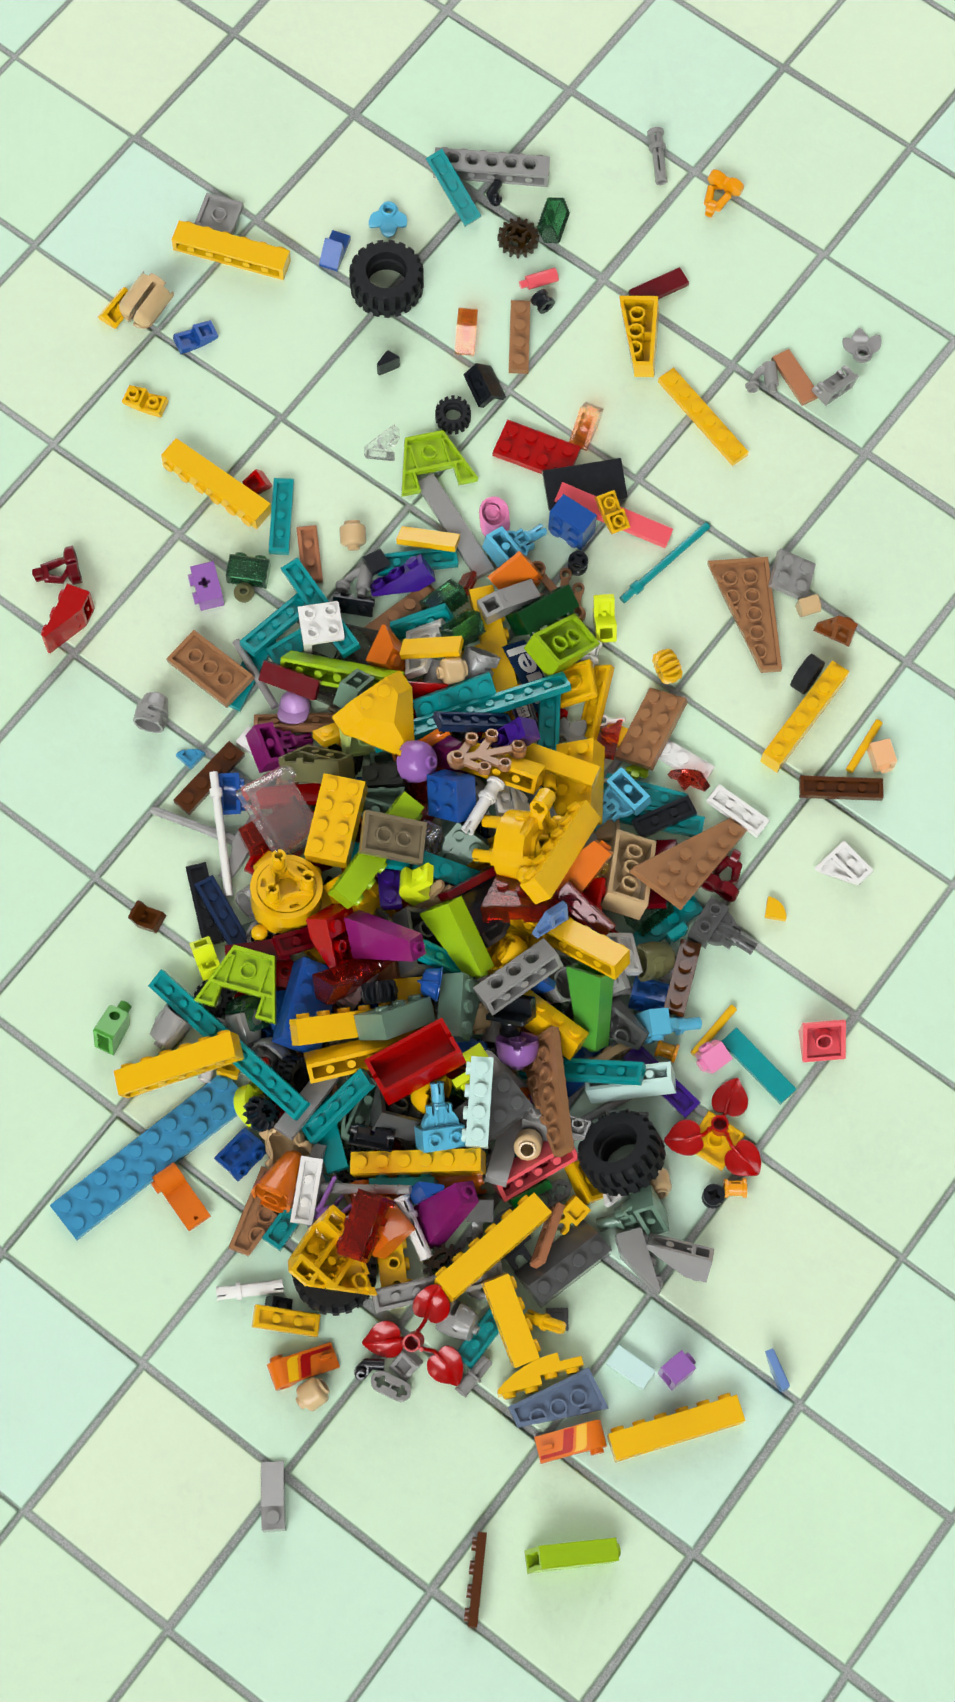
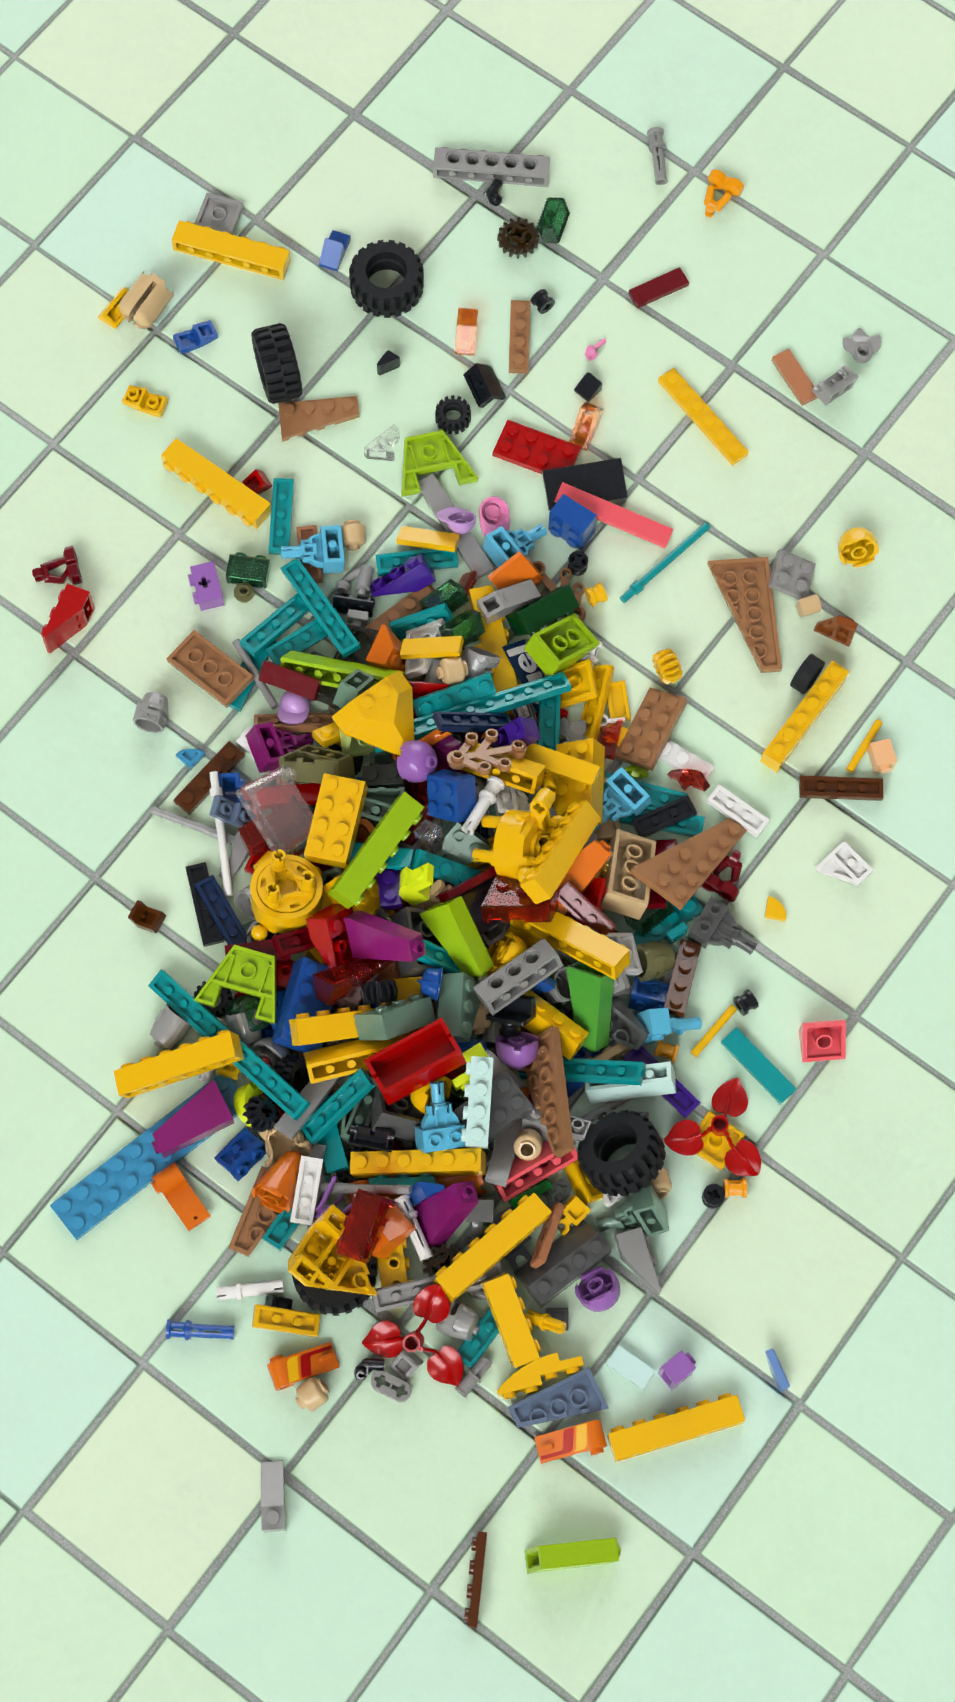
bright green torso [93,1001,132,1056] -> none
neon yellow brick [189,936,220,981] -> none
white bracket [298,601,345,653] -> none
dark tan plate [359,810,427,866] -> none
black tile [363,549,391,576] -> none
medium azure plate [369,201,407,238] -> none
teal plate [426,149,481,227] -> none
coral cylinder [519,268,559,290] -> none
medium blue tile [532,900,569,938] -> none
neon yellow brick [592,594,617,643] -> none
yellow slope [594,490,630,534] -> none
yellow wedge [619,296,659,377] -> none
light grey slope [647,1232,714,1282] -> none
bright pink brick [694,1040,733,1074] -> none
light grey plant [745,361,779,394] -> none
none -> magenta slope [151,1080,235,1158]
none -> blue pin [166,1319,234,1340]
none -> sand blue slope [209,795,255,830]
none -> black tyre [251,323,303,404]
none -> medium nougat wing [278,396,359,442]
none -> medium azure brick [281,525,345,574]
none -> light grey tile [347,609,369,633]
none -> lavender cap [435,507,476,534]
none -> black slope [574,372,602,403]
none -> medium lavender cylinder [575,1267,621,1312]
none -> yellow wheel [584,582,608,607]
none -> bright pink hand [585,338,606,361]
none -> yellow tile [607,680,631,721]
none -> black wheel [733,989,759,1016]
none -> yellow cylinder [838,527,879,567]

